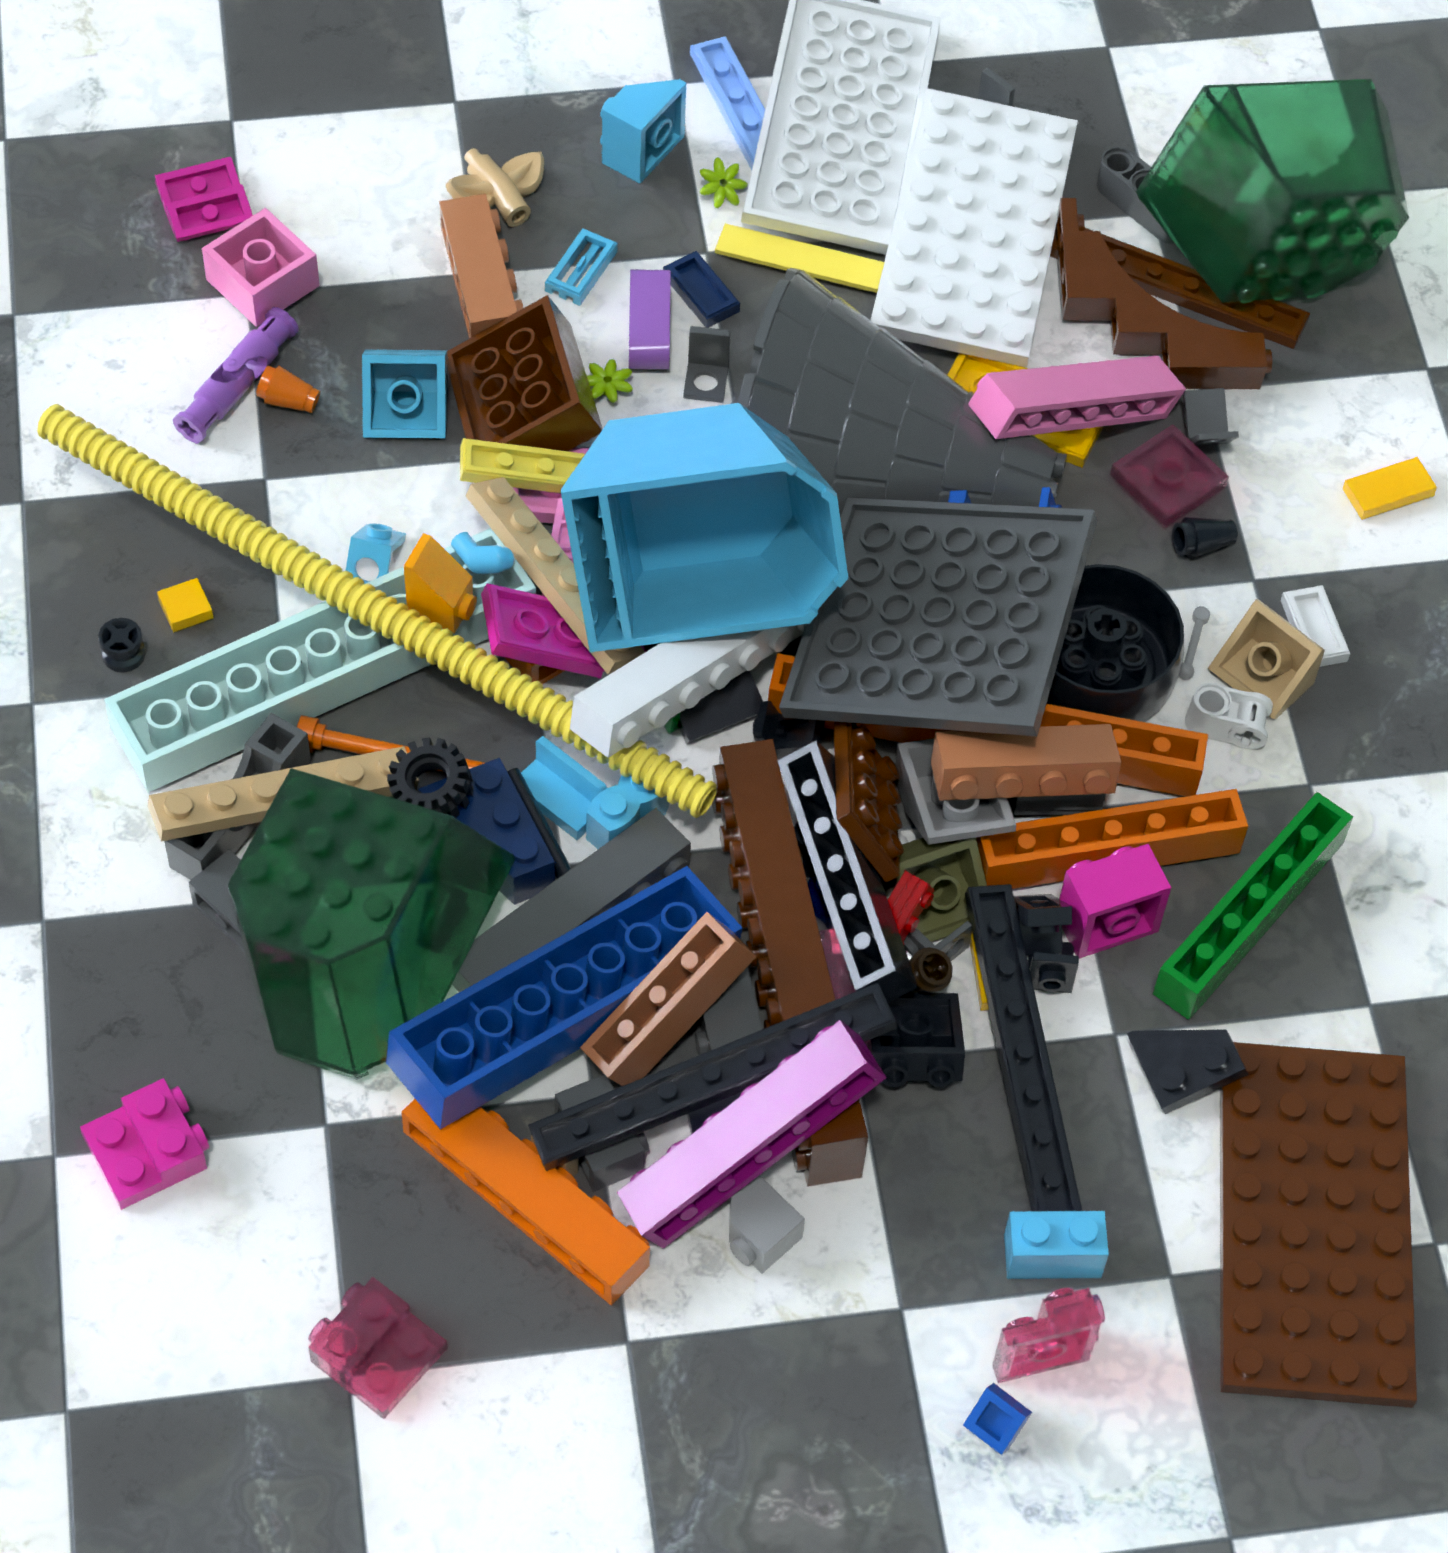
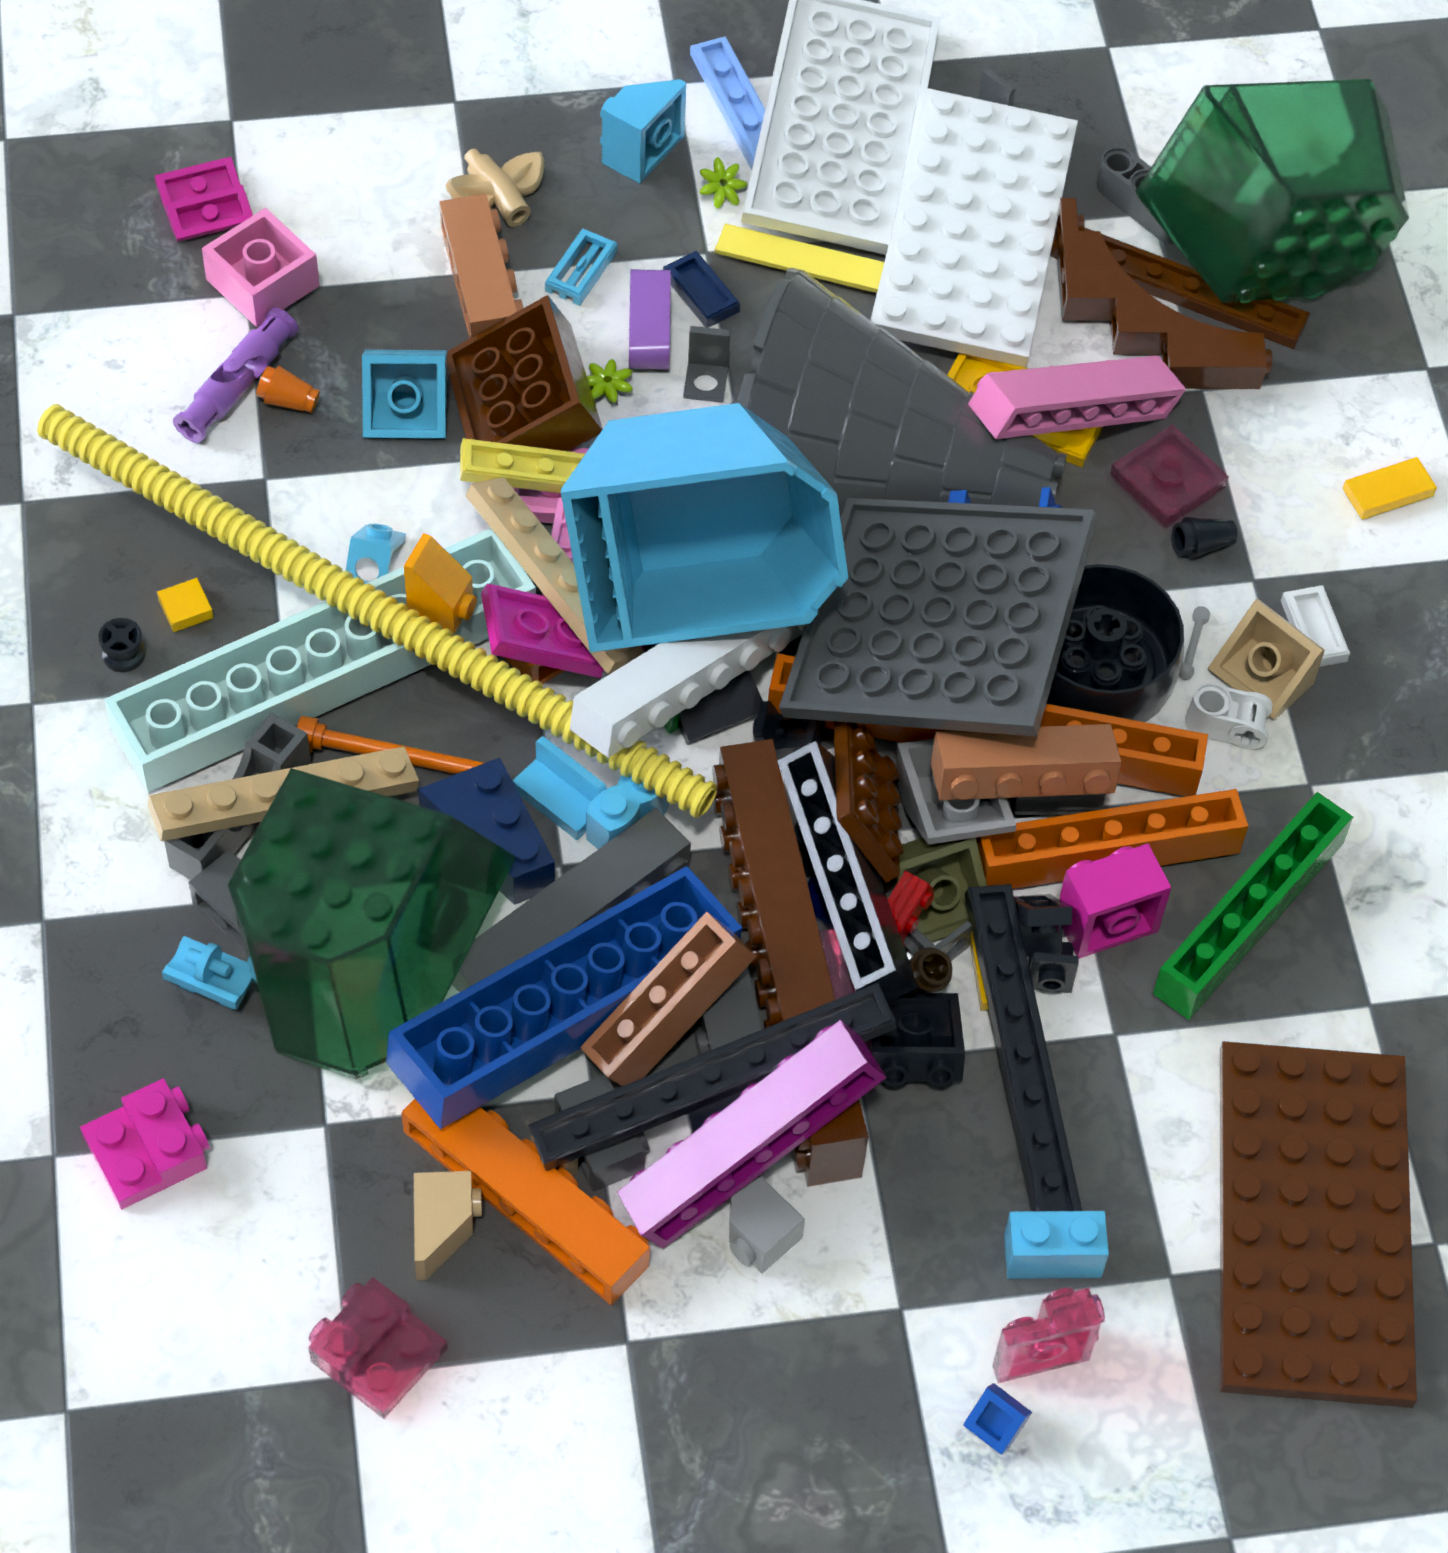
black tyre [387,737,474,826] -> none
medium azure arm [451,532,514,574] -> none
black bar [507,768,572,879] -> none
black wing [1127,1029,1249,1114] -> none
dark grey bracket [1183,388,1239,447] -> none
none -> medium azure hips [162,936,258,1010]
none -> tan slope [414,1171,482,1280]

